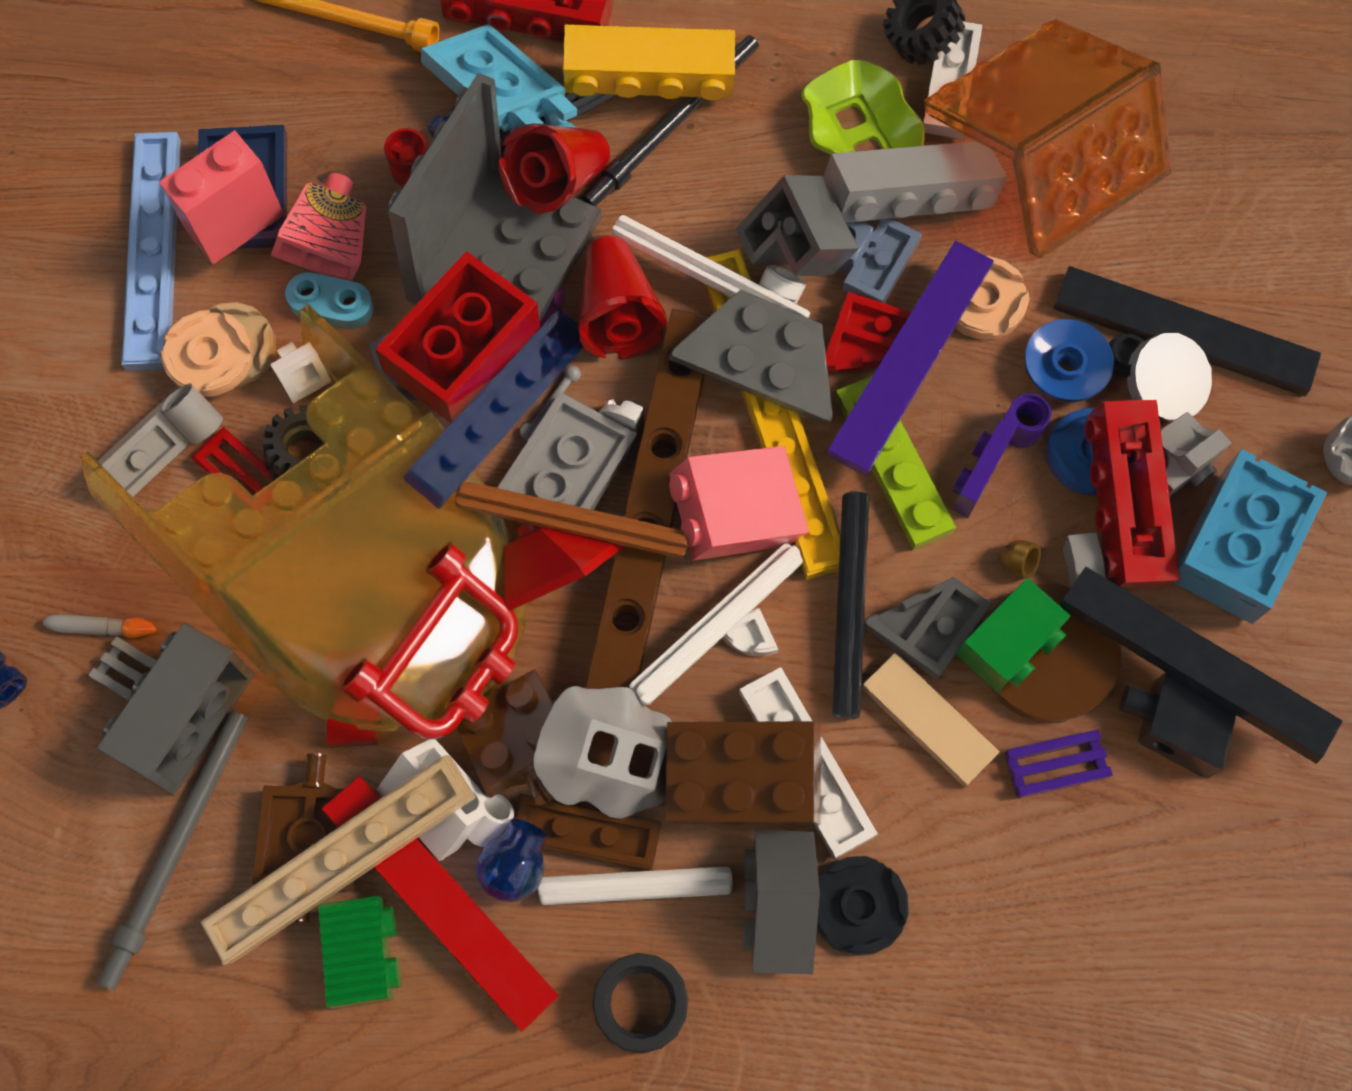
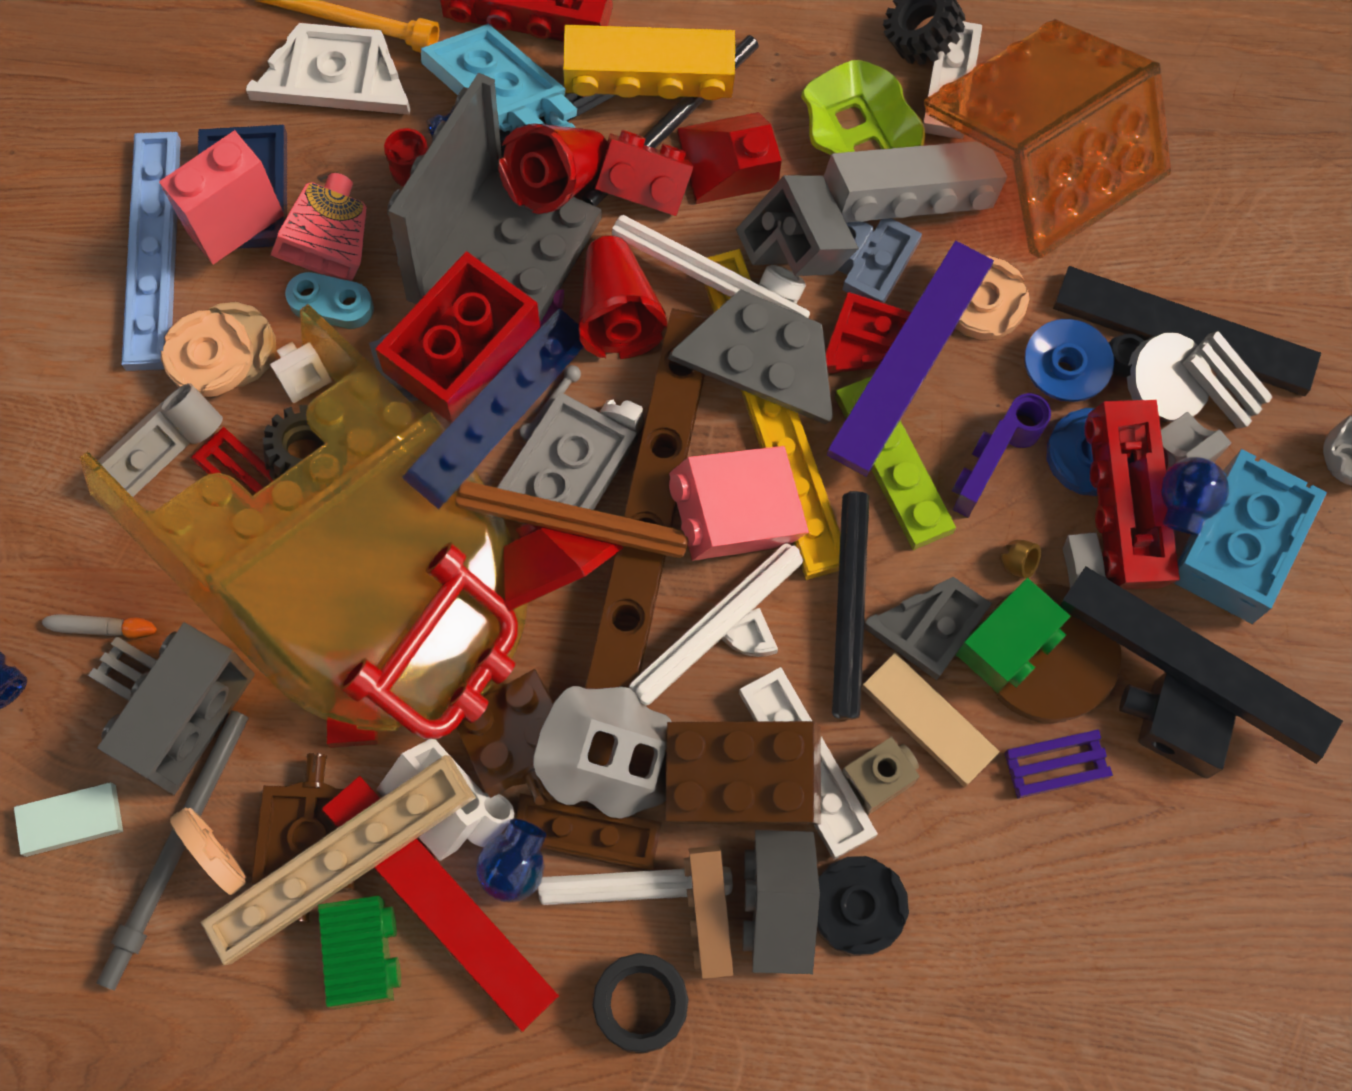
none -> light aqua tile [14,782,123,857]
none -> light nougat tile [170,807,246,895]
none -> white wing [246,23,410,115]
none -> red bracket [595,130,693,216]
none -> red slope [677,112,782,204]
none -> medium nougat piece [683,845,733,979]
none -> dark tan brick [842,736,920,816]
none -> clear blue piece [1161,457,1229,536]
none -> light grey tile [1182,331,1273,429]

